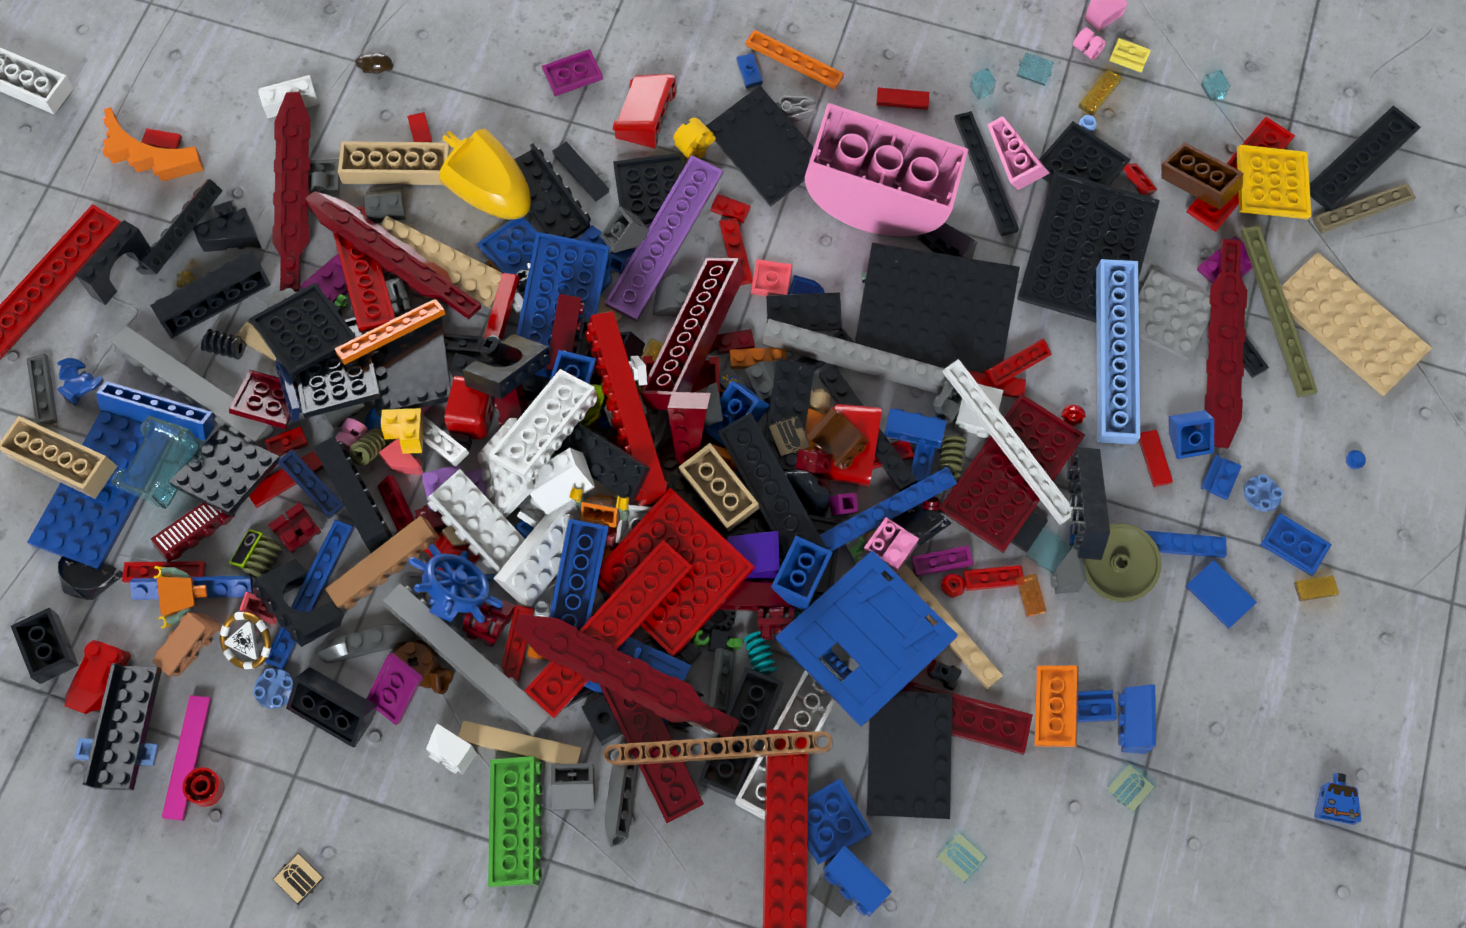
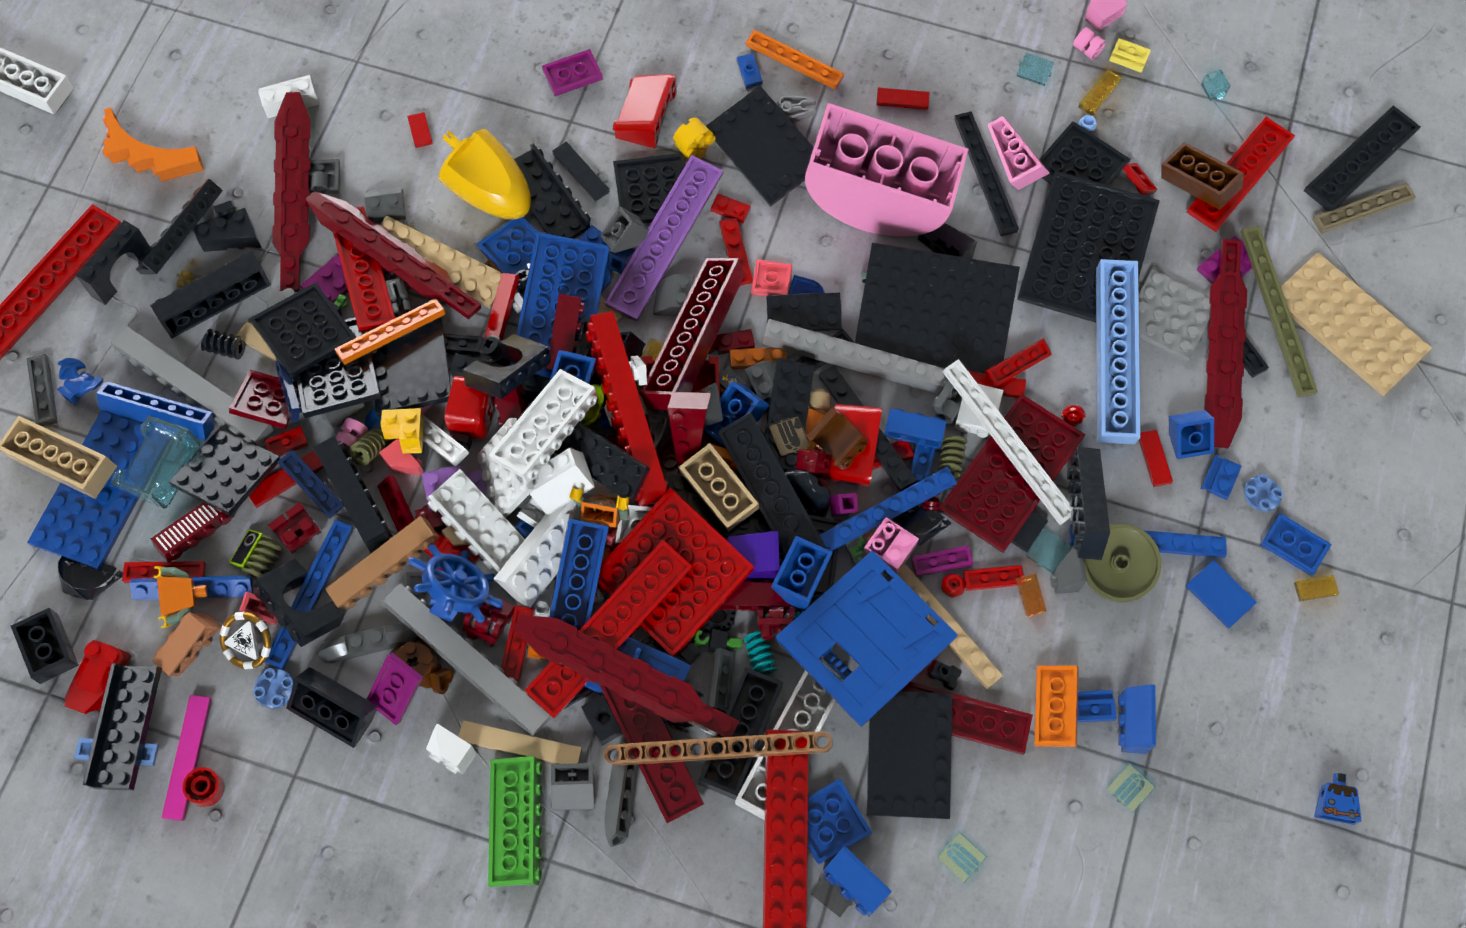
red tile [141,128,182,149] -> none
piece [273,853,324,905] -> none
tan brick [338,141,451,185] -> none
dark brown arm [355,52,394,74] -> none
clear light blue brick [970,68,996,100] -> none
yellow plate [1237,145,1311,219] -> none
blue plate [1346,450,1366,469] -> none

